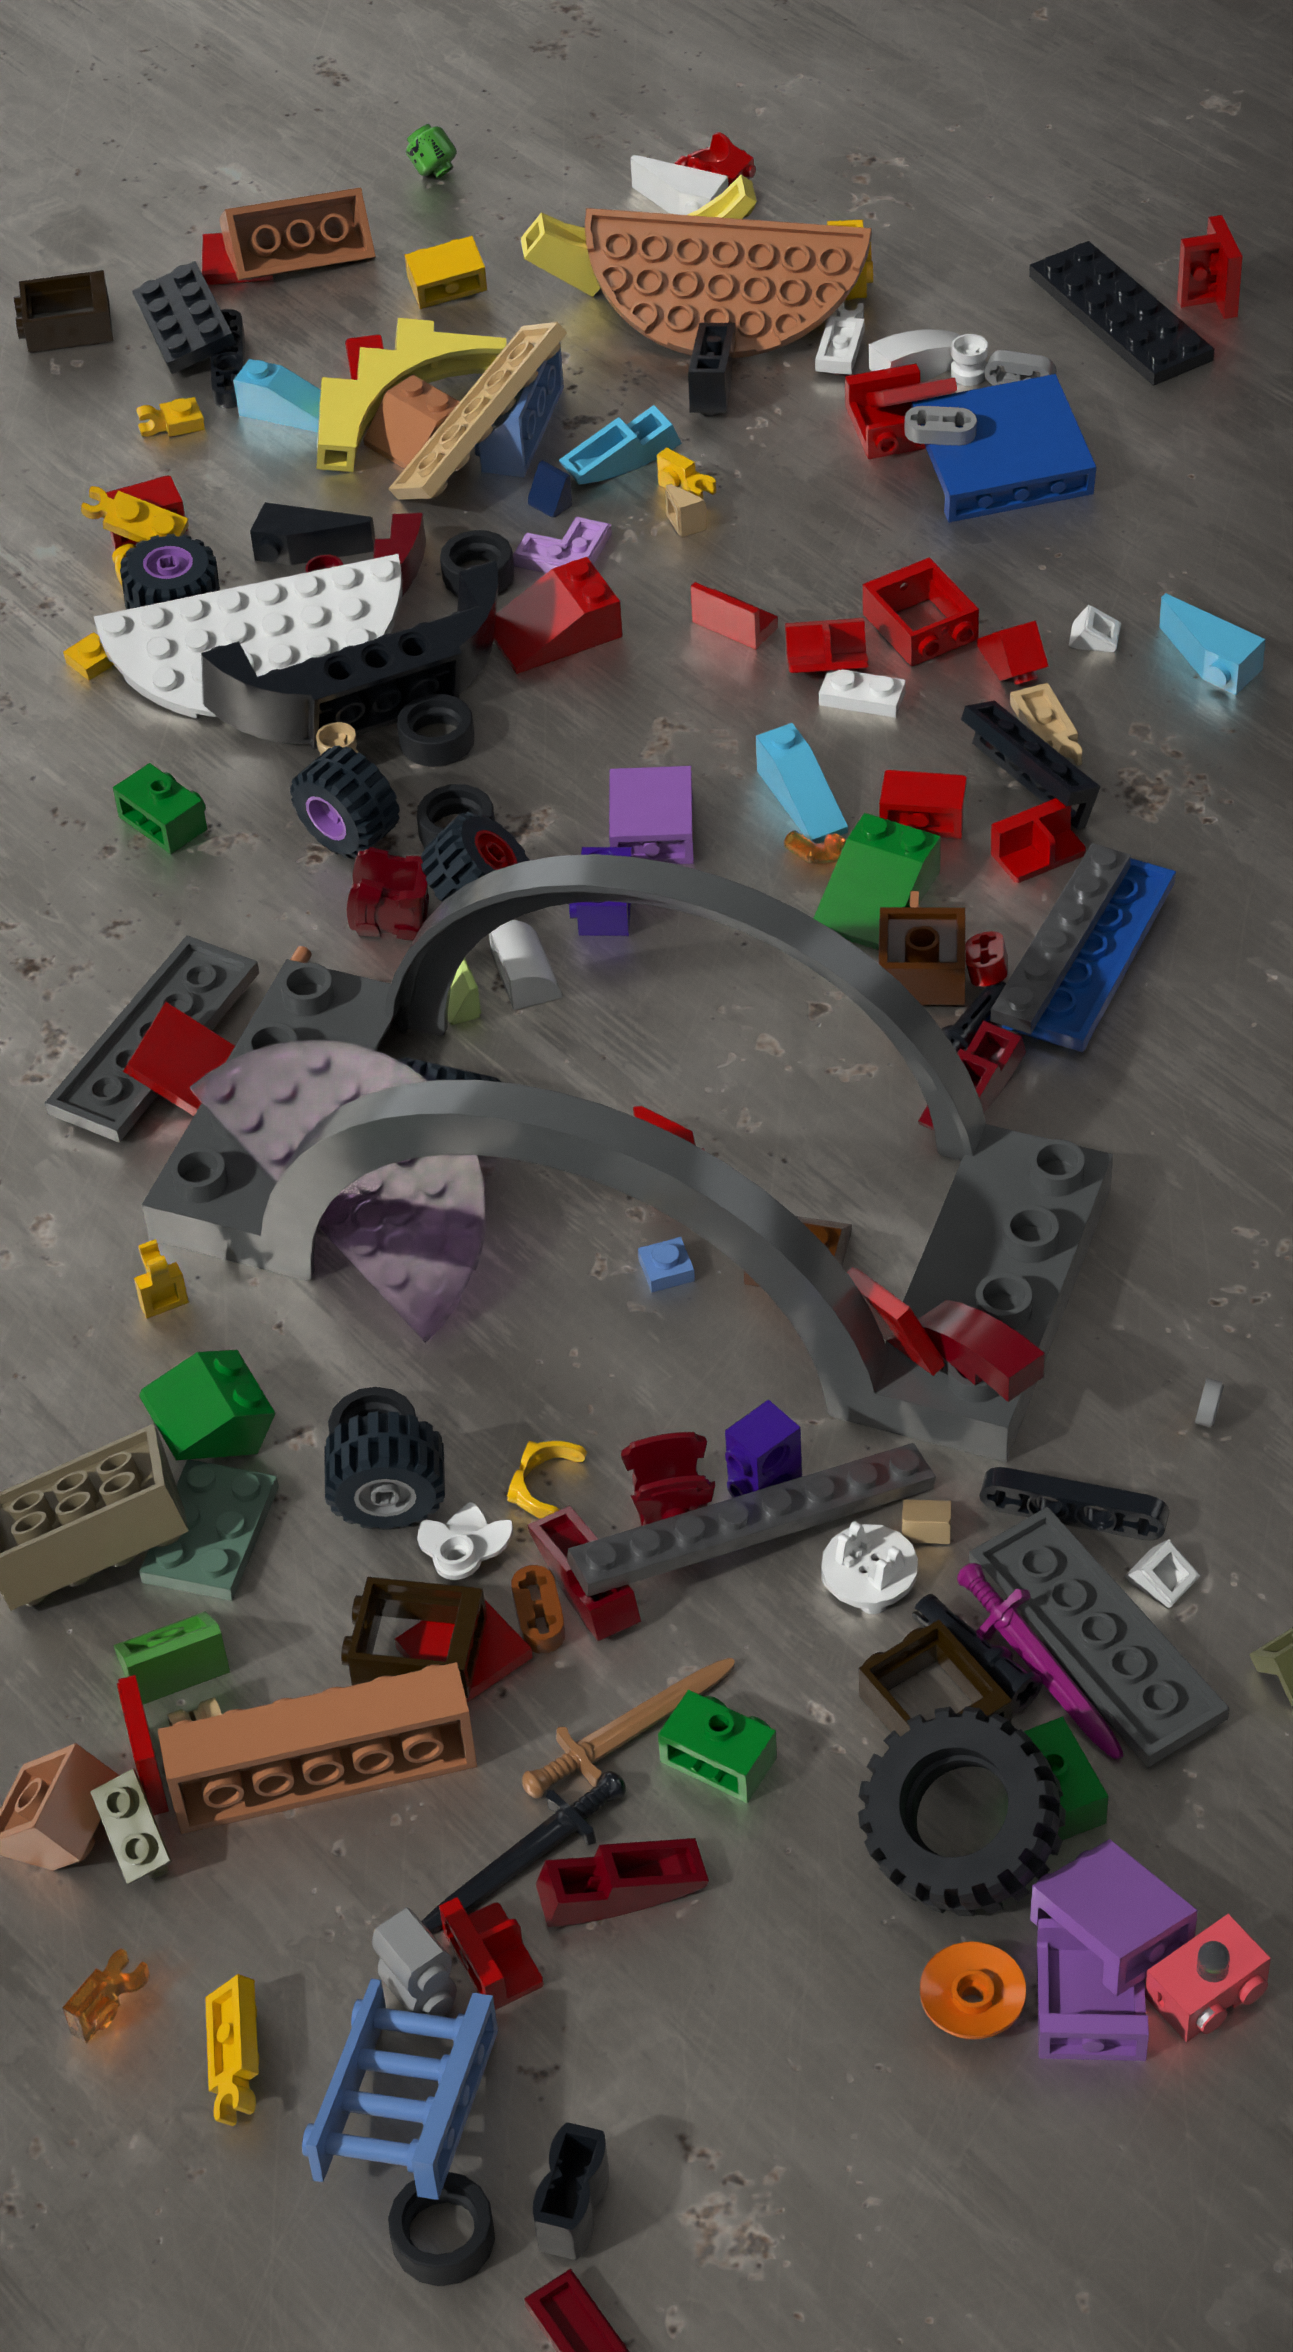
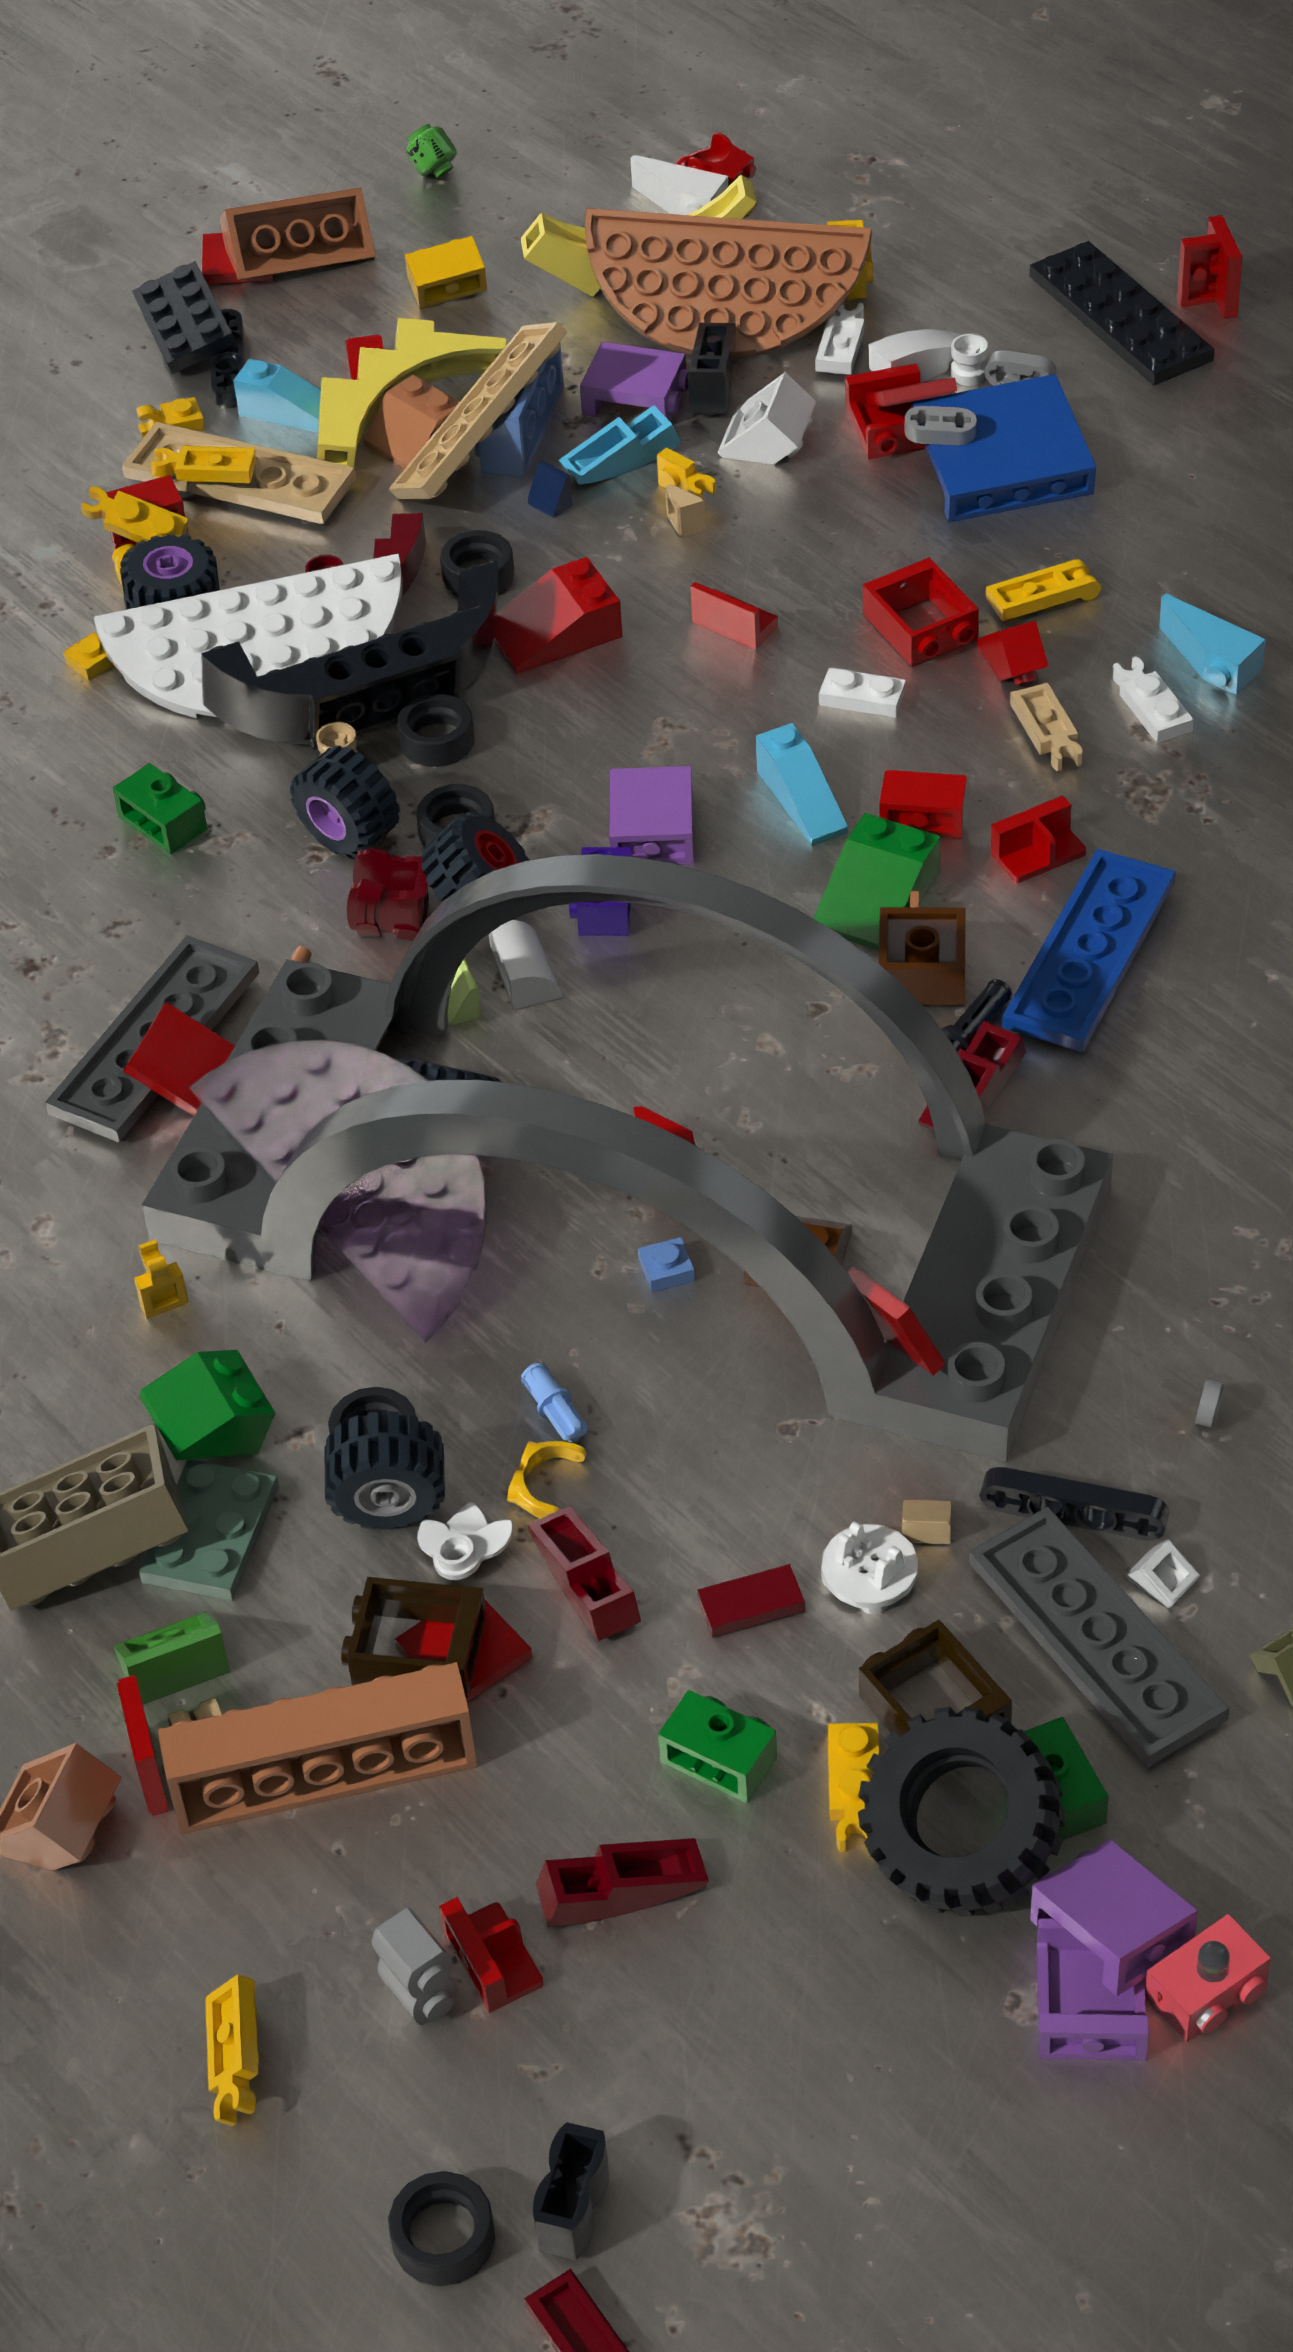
dark brown window [14,270,113,353] -> none
clear orange plate [62,1948,150,2044] -> none
hinge [90,1769,172,1885] -> none
black slope [250,502,375,565] -> none
medium blue fence [302,1979,498,2200] -> none
black sword [422,1771,626,1935] -> none
dark orange beam [511,1565,565,1654] -> none
lavender tile [513,517,612,573] -> none
medium nougat sword [522,1658,735,1798] -> none
flat silver plate [567,1443,936,1597] -> none
dark red piece [621,1432,715,1526] -> none
dark purple brick [725,1399,802,1498] -> none
clear orange arm [784,830,846,864] -> none
red panel [785,618,869,673] -> none
black pin [912,1594,1043,1712] -> none
dark red slope [918,1300,1045,1402] -> none
orange dish [920,1942,1026,2039] -> none
magenta sword [957,1563,1124,1759] -> none
black fence [961,700,1101,830] -> none
red beam [965,931,1008,987] -> none
flat silver plate [991,843,1131,1034] -> none
white slope [1069,605,1121,652] -> none
none -> tan plate [122,422,356,524]
none -> yellow plate [150,446,257,484]
none -> light blue axle [521,1363,587,1443]
none -> medium lavender panel [580,342,689,421]
none -> dark red tile [697,1564,805,1638]
none -> white slope [717,372,816,465]
none -> yellow plate [828,1723,879,1852]
none -> yellow plate [986,559,1101,622]
none -> white plate [1113,657,1194,743]

